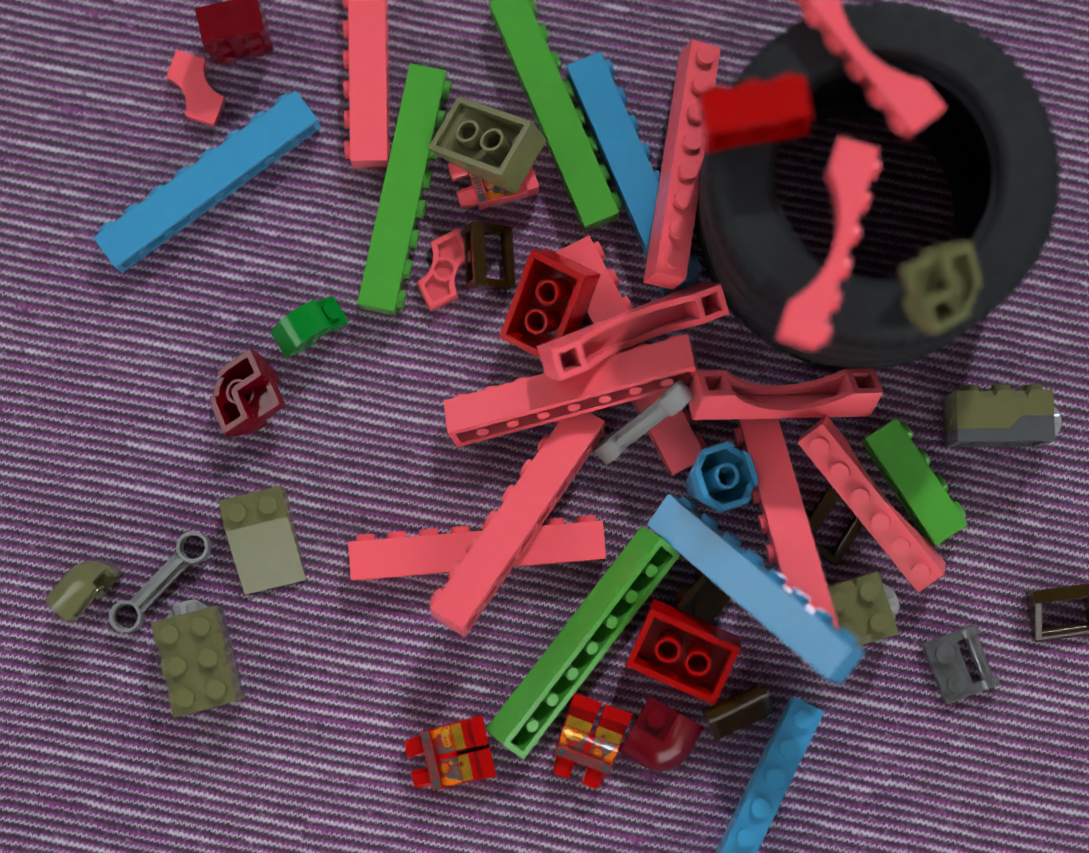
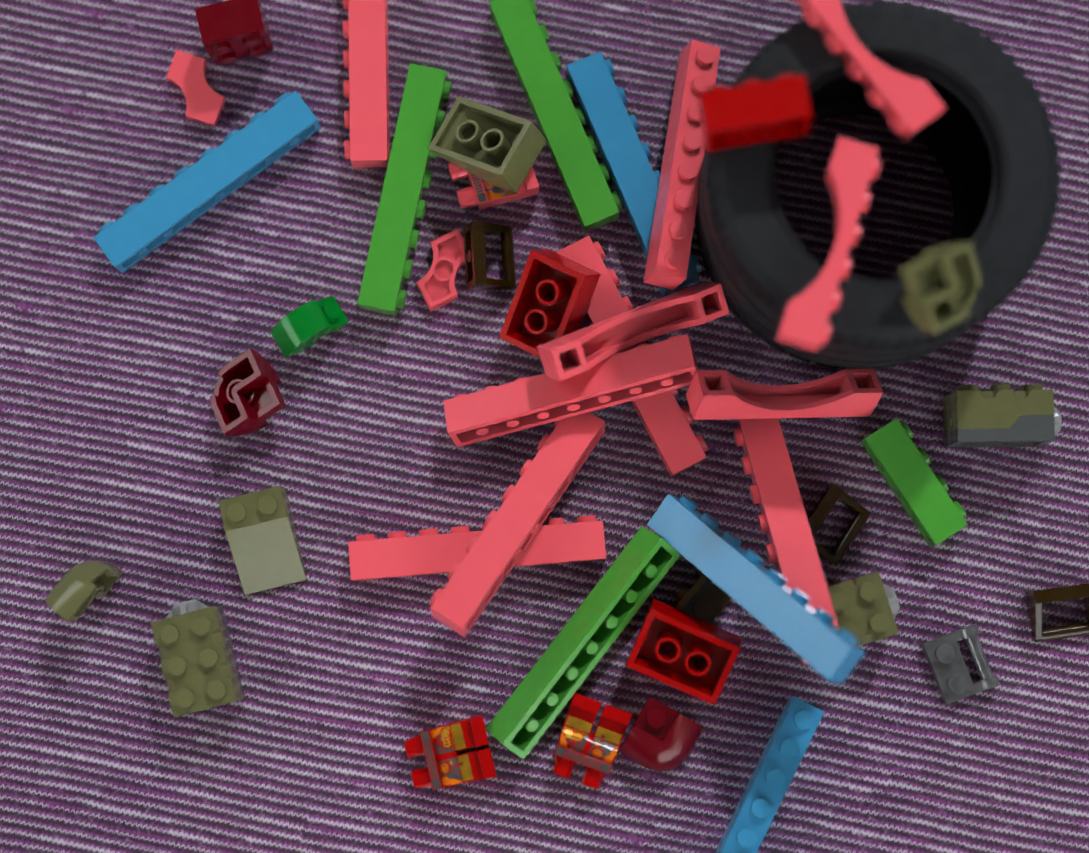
light grey piece [109,531,211,632] -> none
light grey piece [593,380,694,465] -> none
dark azure cone [685,441,759,512] -> none
dark brown tile [701,684,773,741] -> none
coral arch [797,415,946,592] -> none

